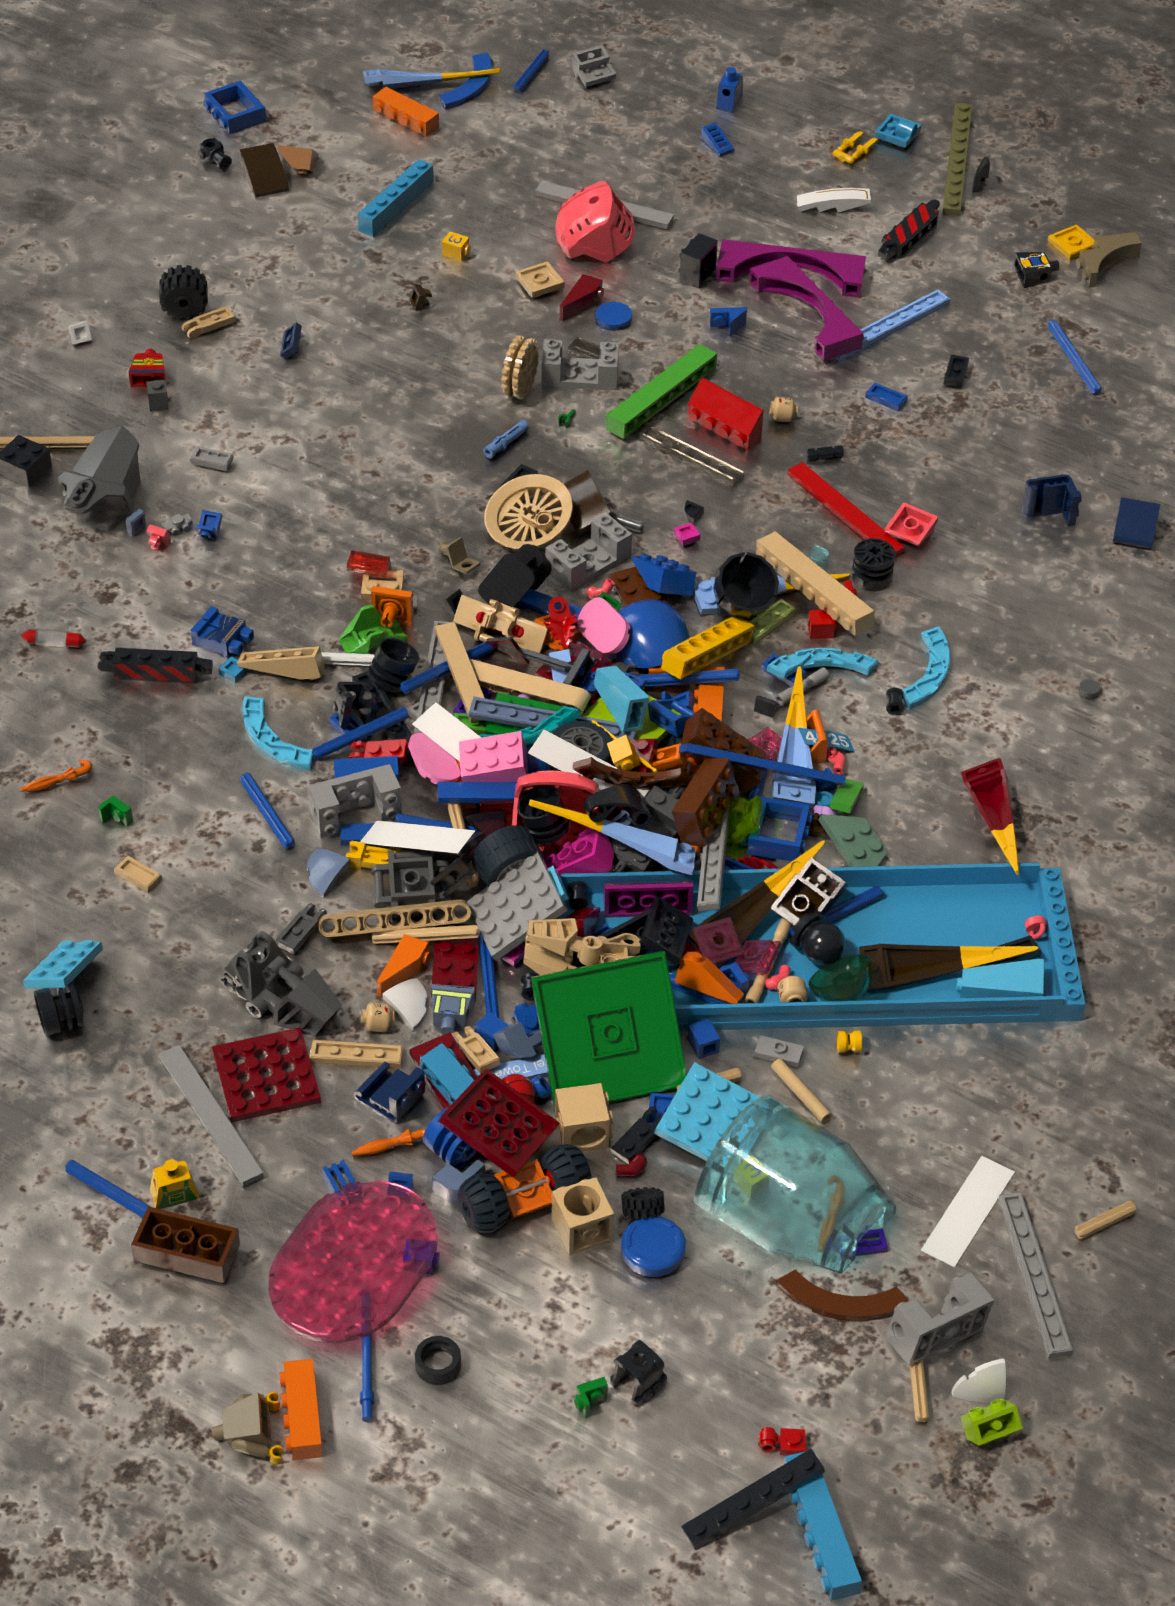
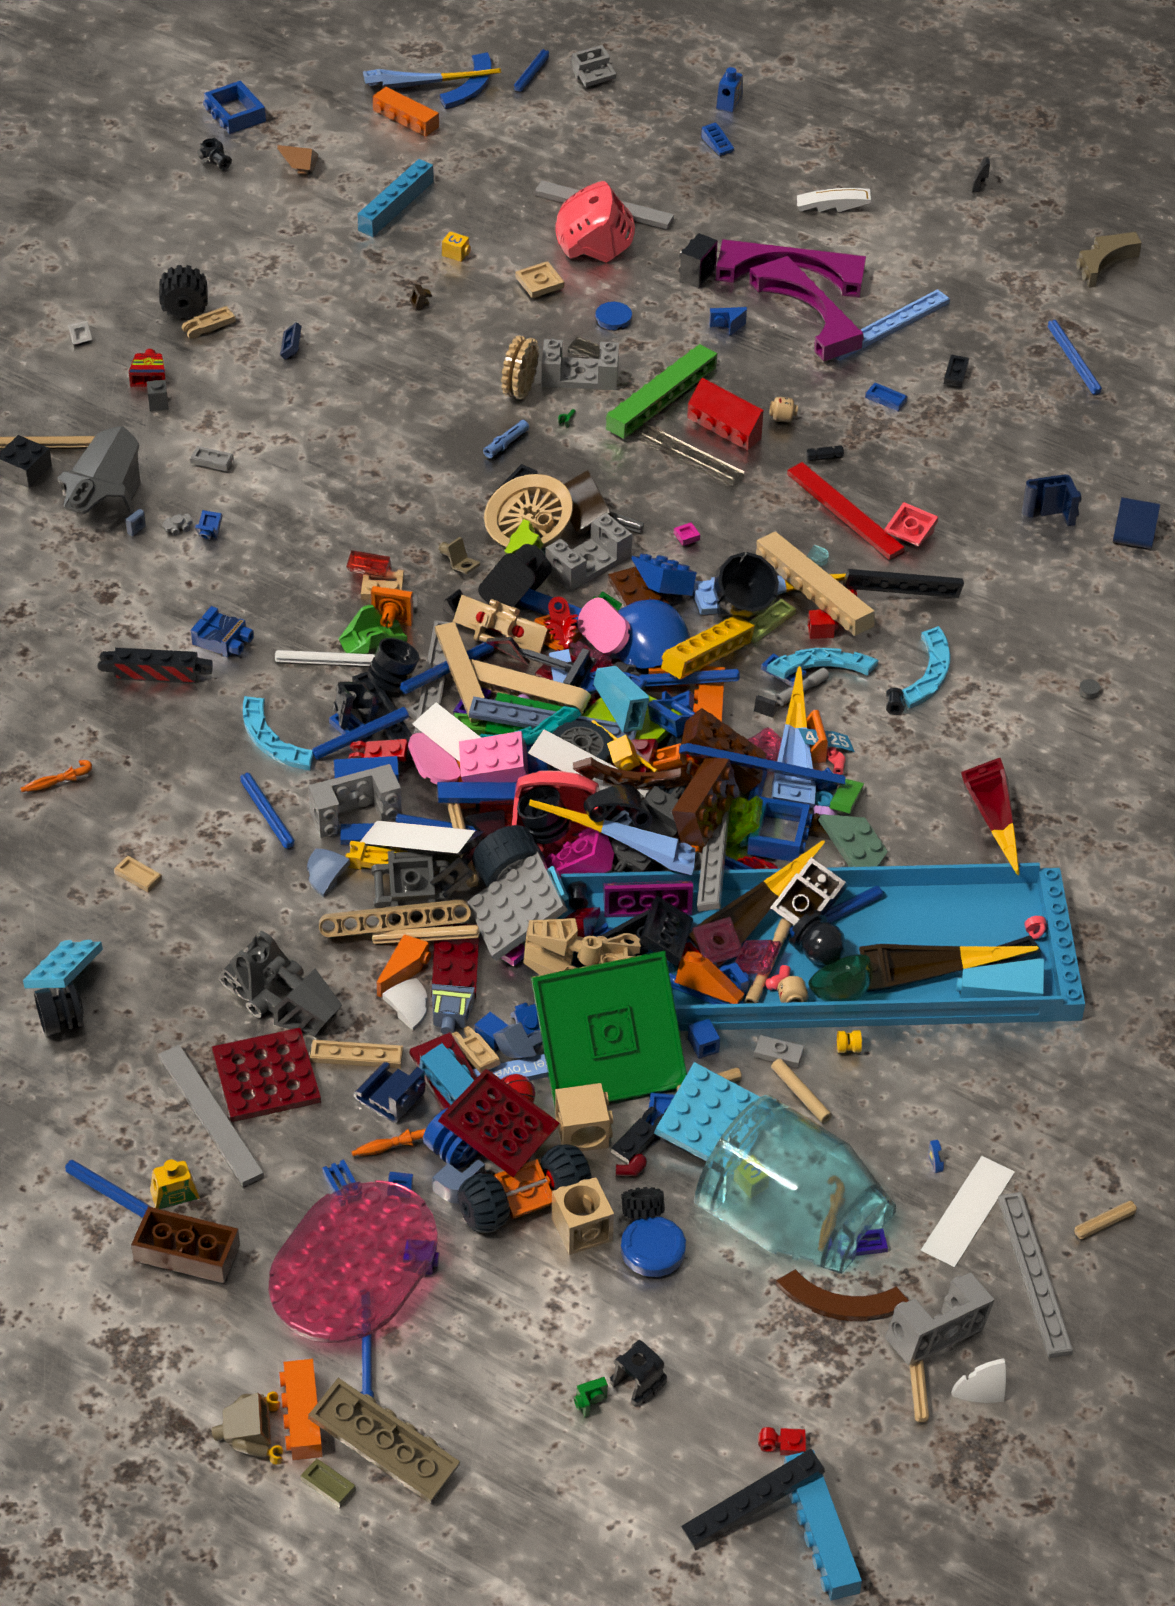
piece [21,629,86,648] -> none
green bracket [98,796,133,826] -> none
coral tile [146,525,172,551] -> none
dark azure tile [219,656,248,682] -> none
tan slope [237,646,325,680] -> none
dark brown slope [239,143,289,198] -> none
dark grey hinge [275,903,327,954] -> none
tan head [361,1002,394,1032] -> none
black tyre [415,1336,461,1385] -> none
blue axle [479,934,499,1018] -> none
black wheel [520,973,539,1001] -> none
blue tile [531,1075,551,1099] -> none
dark red slope [559,274,604,321] -> none
coral arm [586,578,615,599] -> none
black tile [684,500,704,523] -> none
yellow piece [833,131,879,164] -> none
black wheel [851,538,895,592] -> none
dark azure plate [875,114,921,148] -> none
black hinge [878,199,940,260] -> none
olive plate [942,103,972,216] -> none
lime brick [960,1399,1023,1445] -> none
black torso [1014,252,1059,288] -> none
yellow tile [1048,224,1094,260] -> none
none -> olive tile [300,1458,356,1508]
none -> dark tan plate [308,1377,460,1504]
none -> lime brick [504,519,543,554]
none -> black plate [843,569,964,598]
none -> blue tile [928,1140,944,1173]

